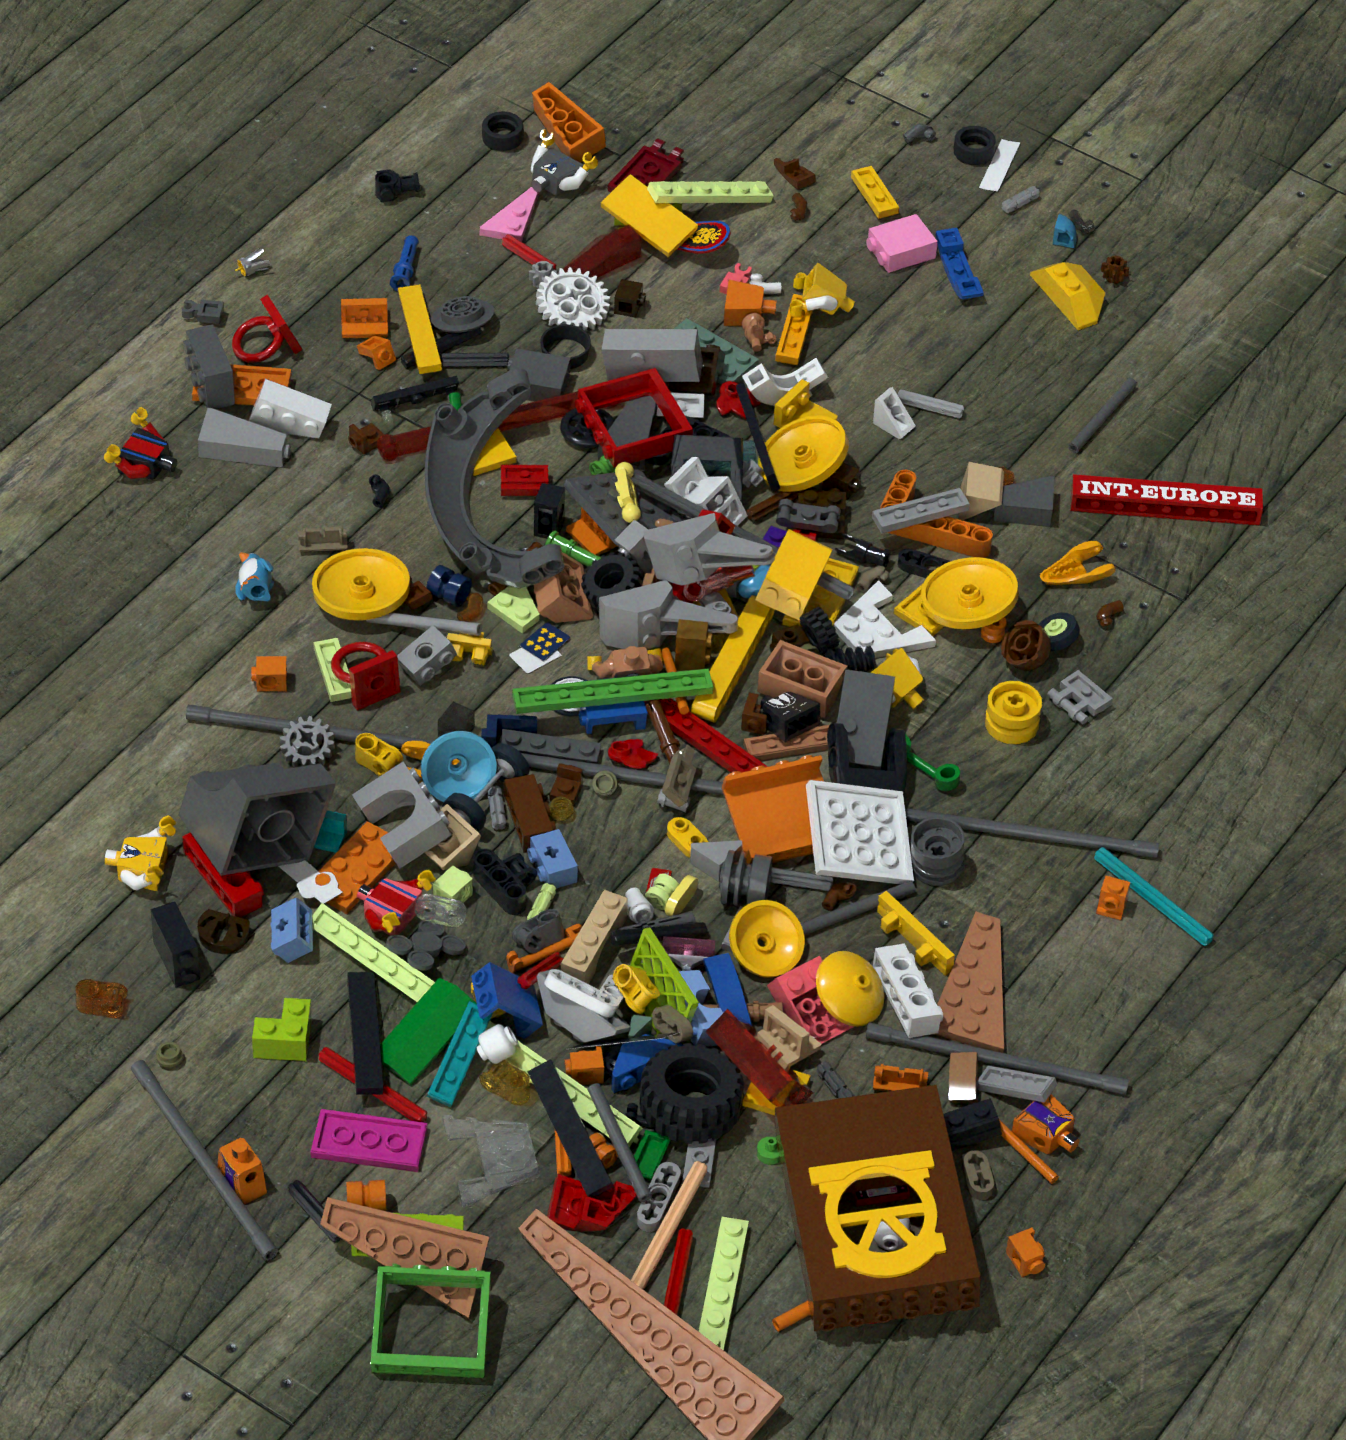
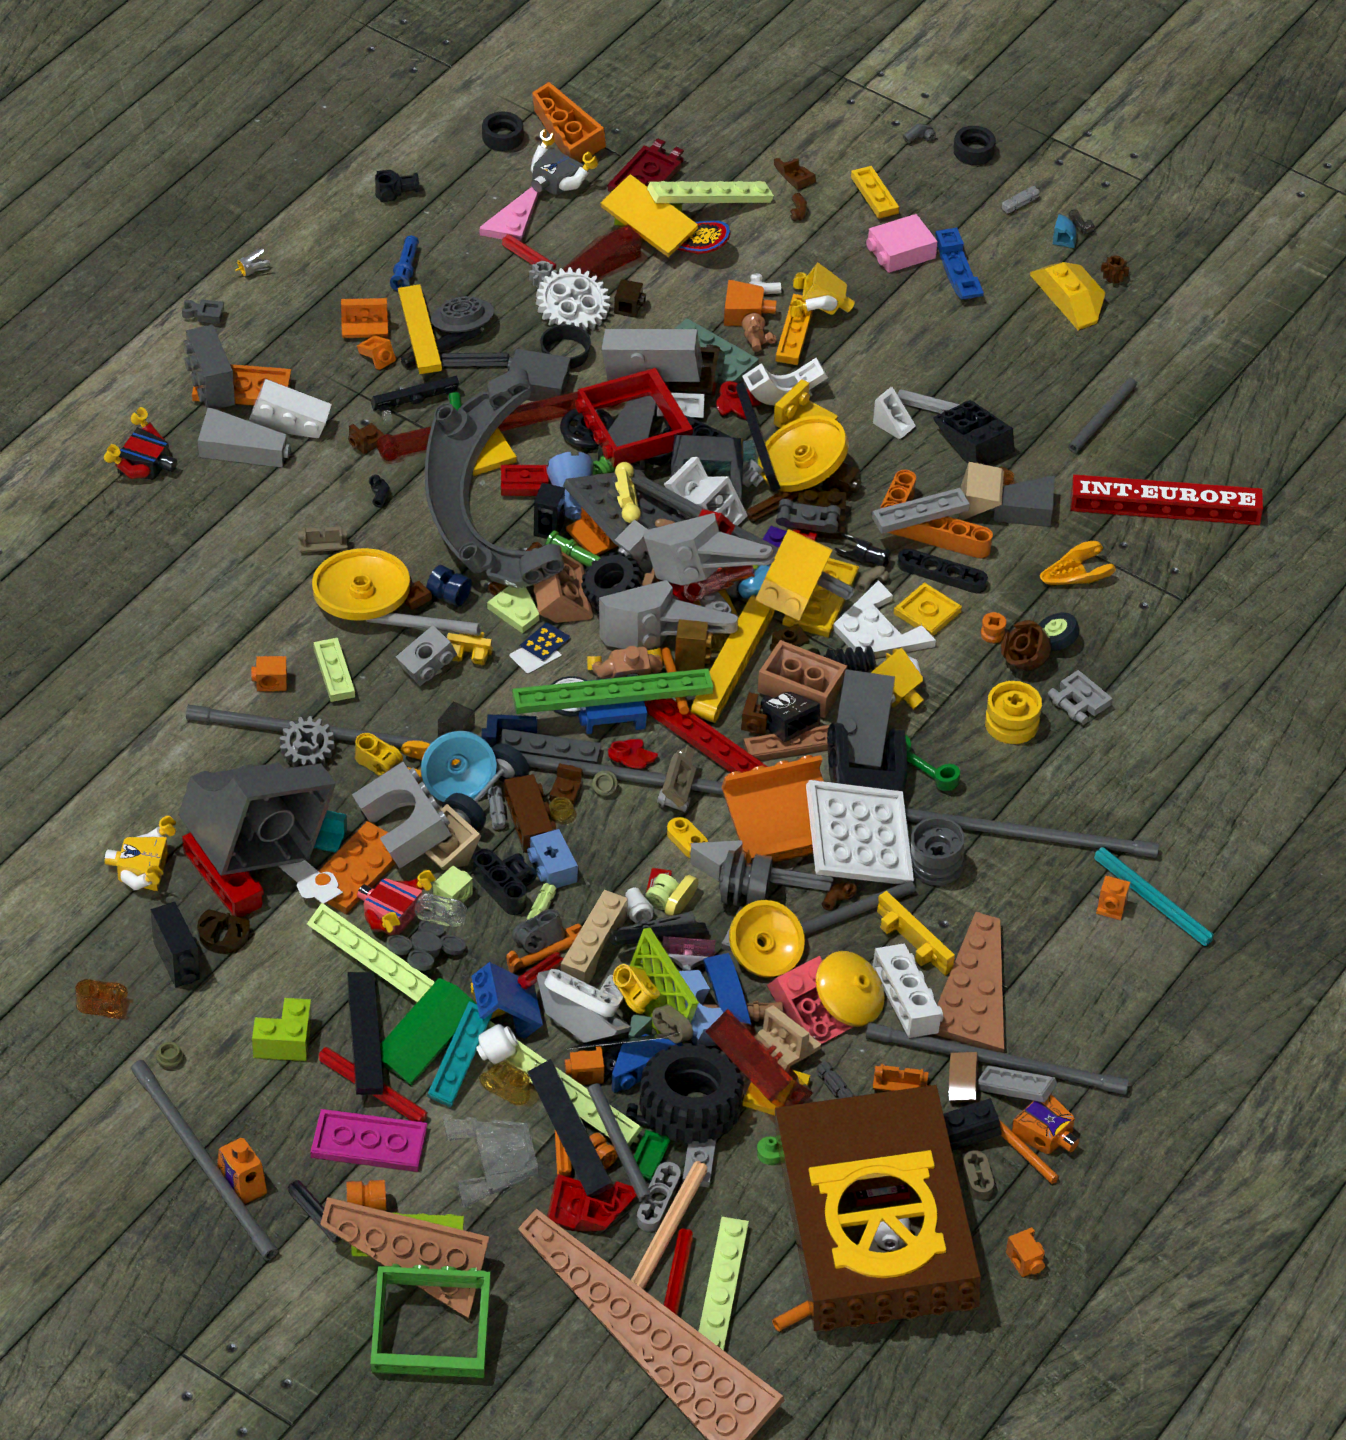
red tile [232,294,303,363] -> none
dark azure animal [235,552,274,601] -> none
medium blue brick [270,897,313,963] -> none
red tile [331,642,401,710] -> none
clear orange arm [457,593,484,622] -> none
reddish brown pin [646,700,680,765] -> none
coral plate [720,263,752,294] -> none
black tyre [799,607,840,655] -> none
yellow dish [921,557,1019,629] -> none
white sticker [979,139,1020,191] -> none
reddish brown arm [1096,600,1124,627] -> none
none -> medium blue cone [546,452,594,521]
none -> black slope [933,400,1015,465]

